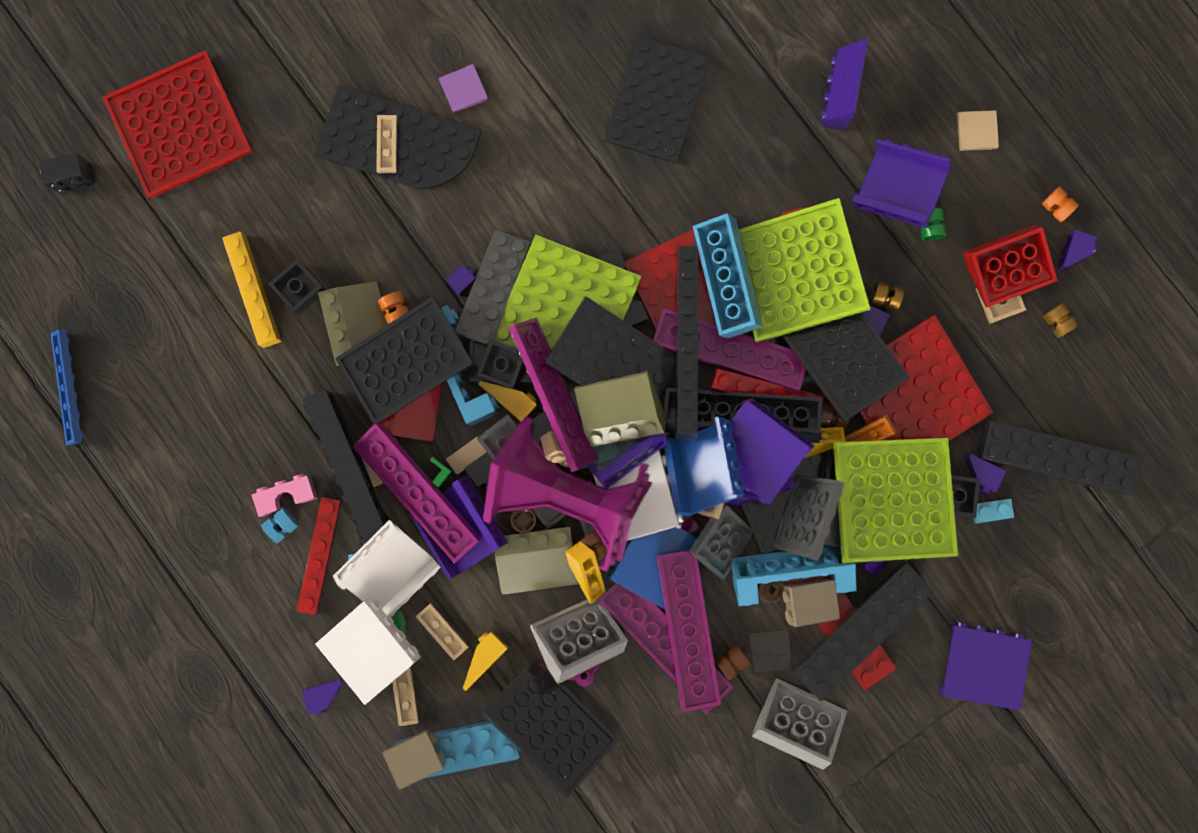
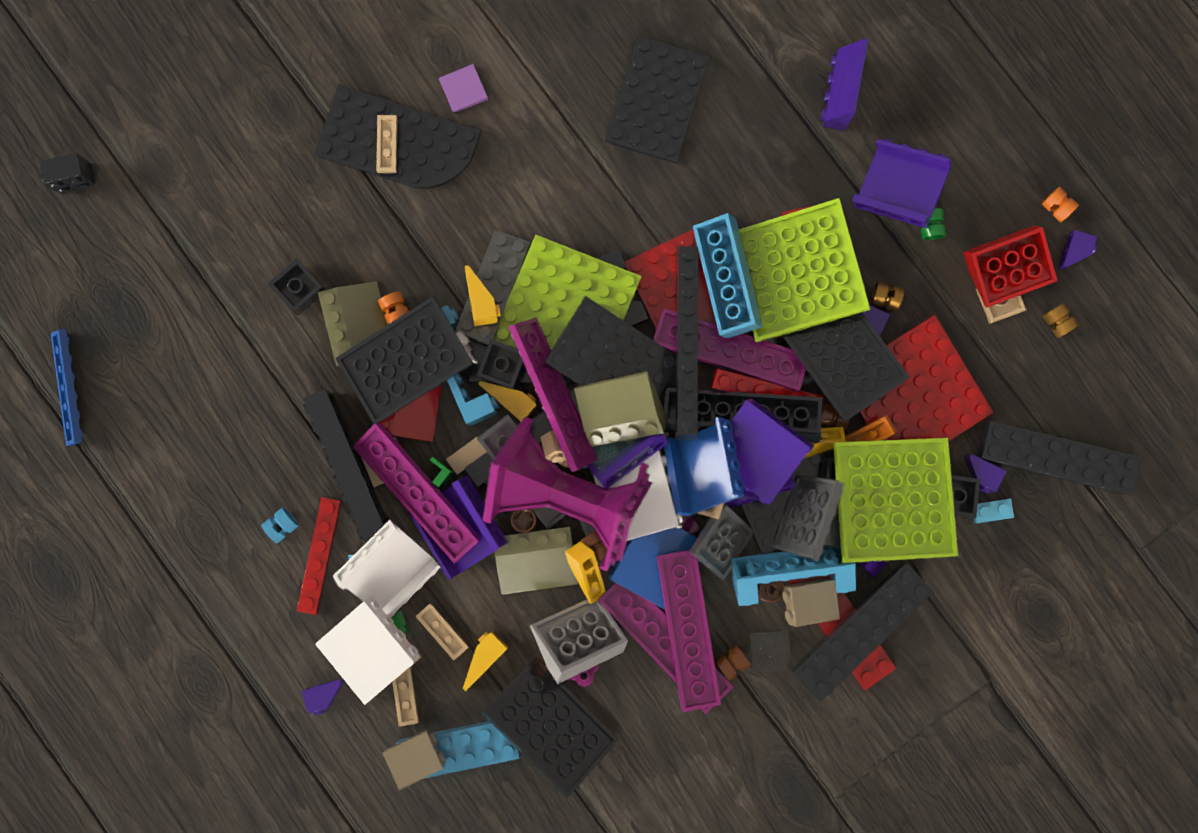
red plate [103,50,253,199] -> none
yellow brick [222,231,282,348] -> none
bright pink arch [252,474,318,517] -> none
dark purple brick [446,265,476,297] -> none
light grey slope [752,678,847,770] -> none
dark purple panel [938,622,1032,711] -> none
tan tile [957,111,999,151] -> none
none -> white plate [456,330,478,364]
none -> yellow slope [465,265,501,327]

